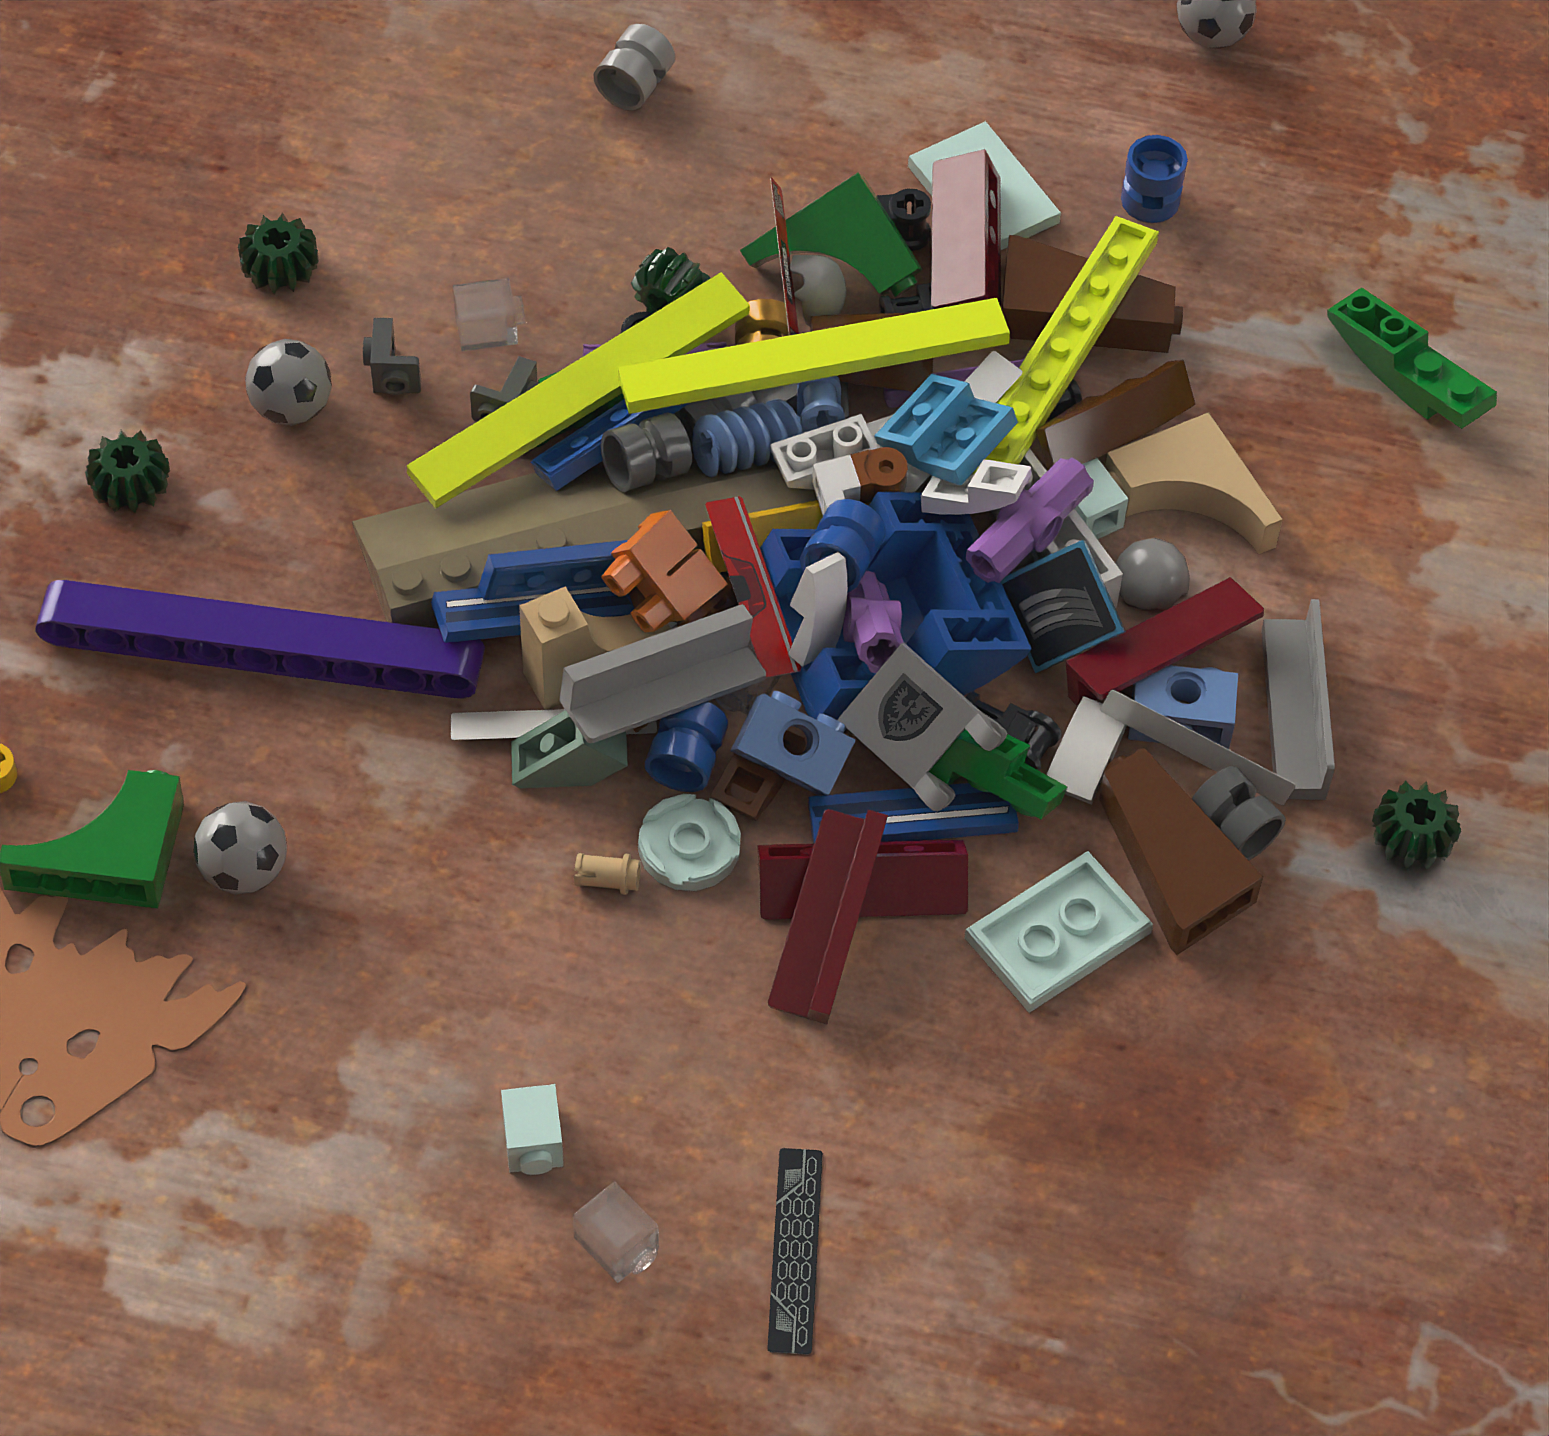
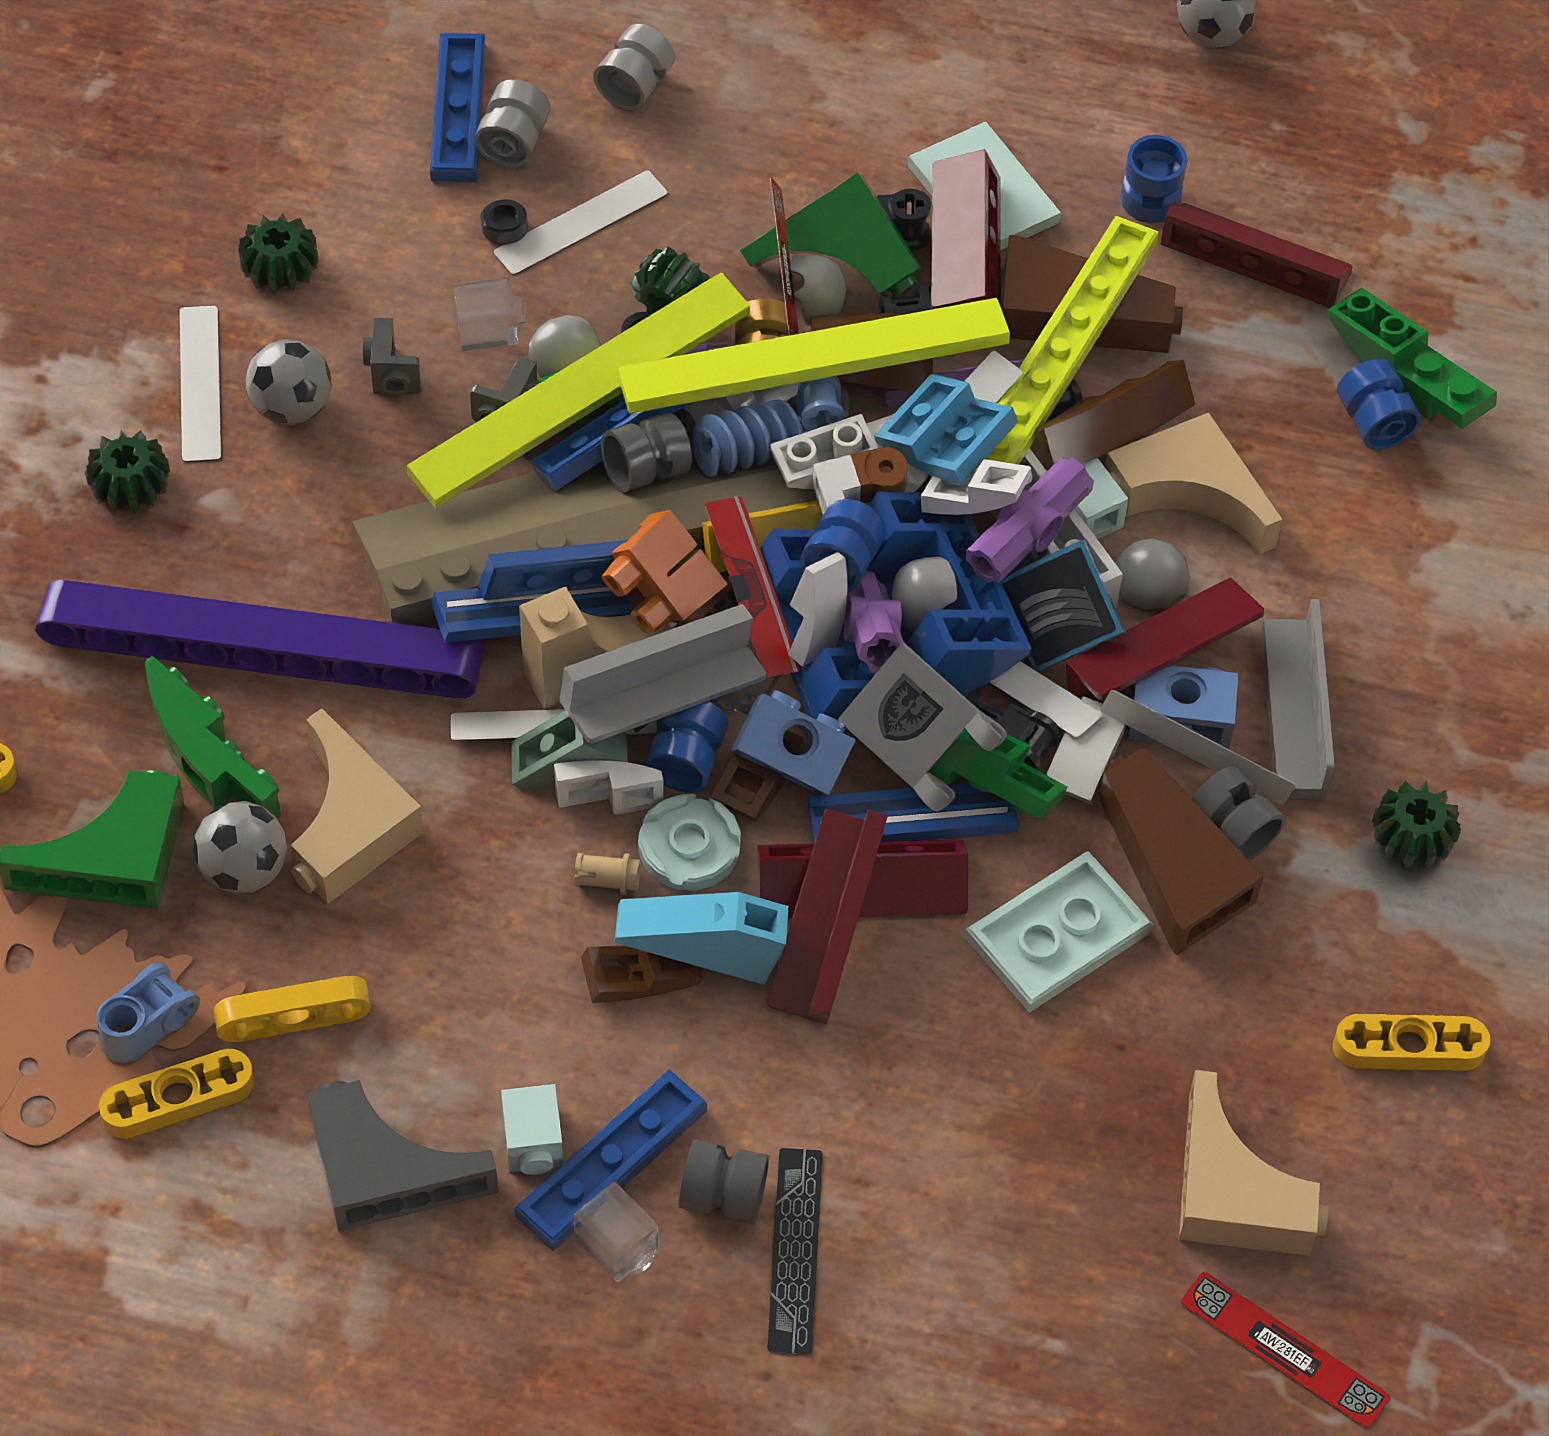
none -> medium blue piece [96,962,200,1064]
none -> yellow beam [99,1049,254,1139]
none -> green slope [145,656,281,818]
none -> white sticker [180,306,221,461]
none -> yellow beam [213,976,371,1042]
none -> tan arch [291,708,424,904]
none -> dark grey arch [307,1080,498,1231]
none -> blue tile [430,33,486,182]
none -> light grey wheel [474,80,551,168]
none -> black tile [480,199,528,244]
none -> white sticker [494,171,668,274]
none -> blue tile [514,1069,707,1251]
none -> light grey hair [529,315,601,378]
none -> white slope [554,760,663,816]
none -> reddish brown slope [581,946,703,1003]
none -> medium azure slope [614,892,788,985]
none -> dark grey wheel [679,1139,770,1225]
none -> light grey hair [892,556,957,634]
none -> white sticker [990,661,1102,737]
none -> dark red panel [1160,202,1353,308]
none -> tan arch [1179,1070,1328,1256]
none -> sticker [1181,1272,1390,1427]
none -> yellow beam [1333,1014,1490,1071]
none -> blue wheel [1336,359,1422,450]

